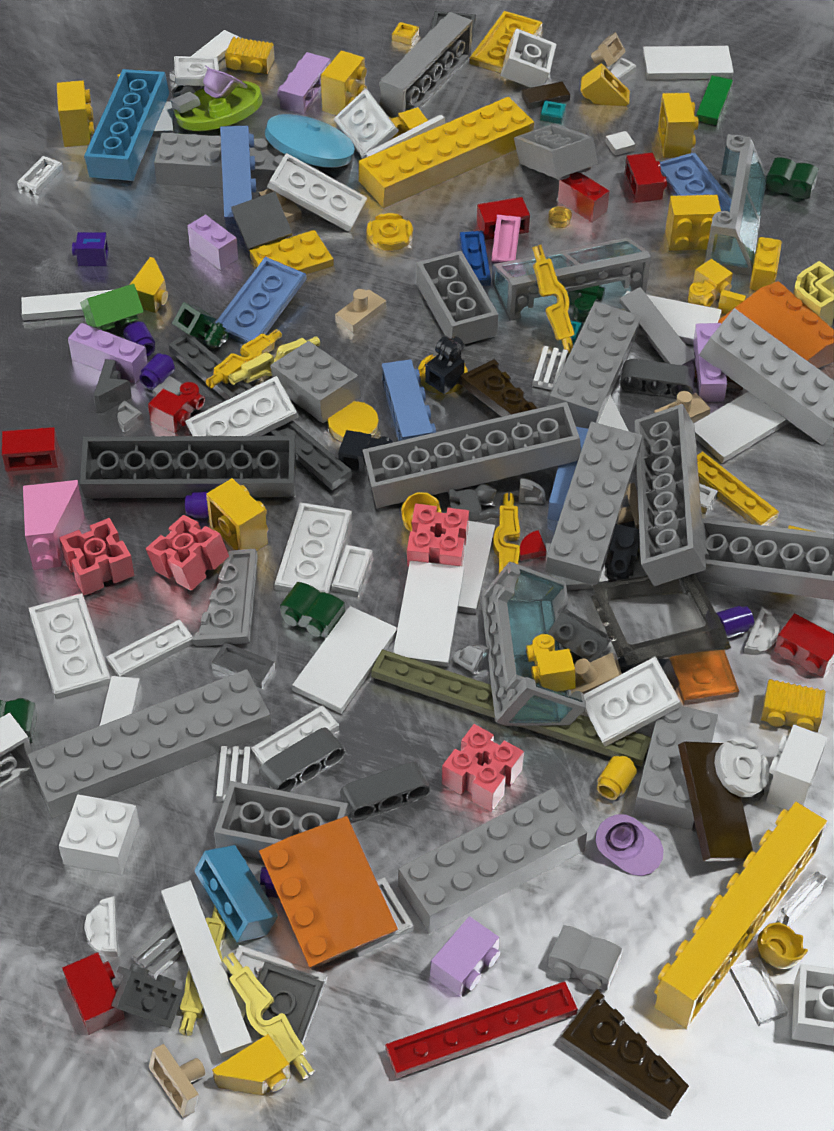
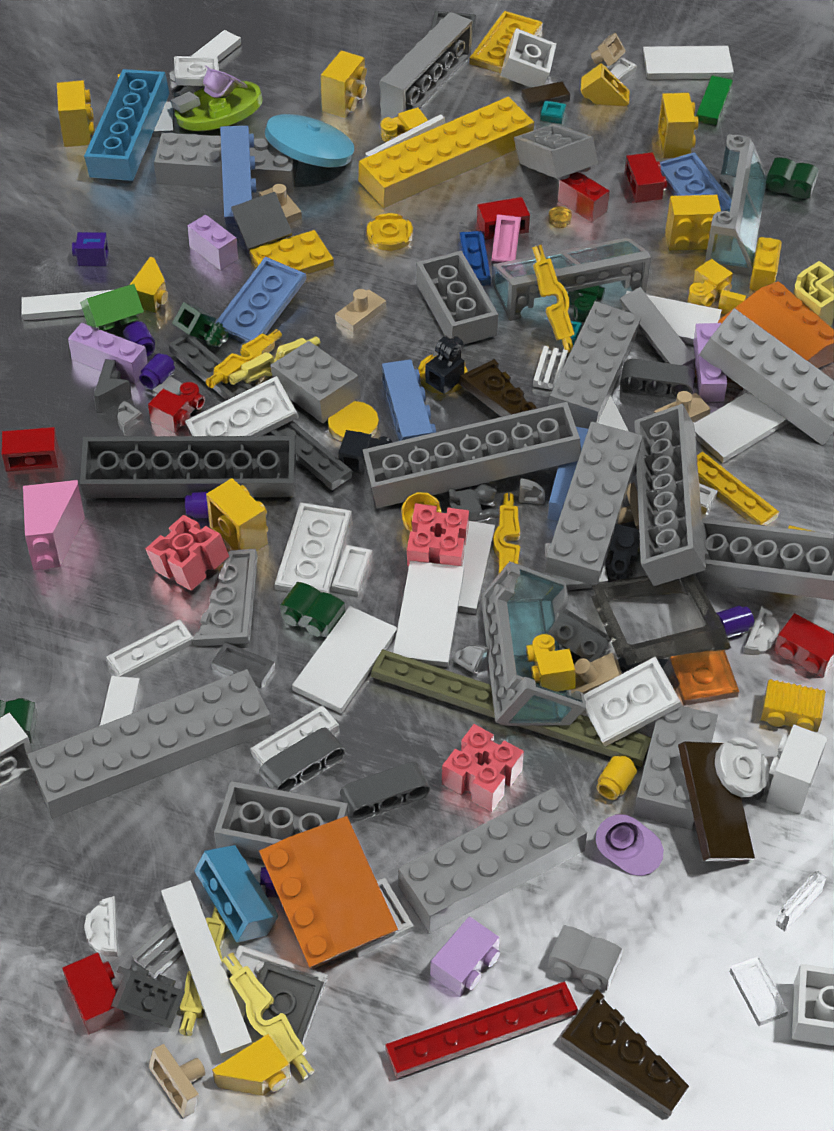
white tile [17,156,63,195] -> none
white tile [29,593,111,700] -> none
coral brick [59,518,135,596] -> none
white brick [59,794,140,875] -> none
white tile [216,746,251,802] -> none
yellow brick [225,37,275,74] -> none
white tile [267,153,367,232] -> none
lavender brick [277,52,331,114] -> none
white tile [334,88,399,159] -> none
yellow tile [392,22,419,45] -> none
red tile [519,530,546,561] -> none
white tile [605,131,636,156] -> none
yellow brick [654,801,827,1029] -> none
yellow hair [757,922,808,969] -> none

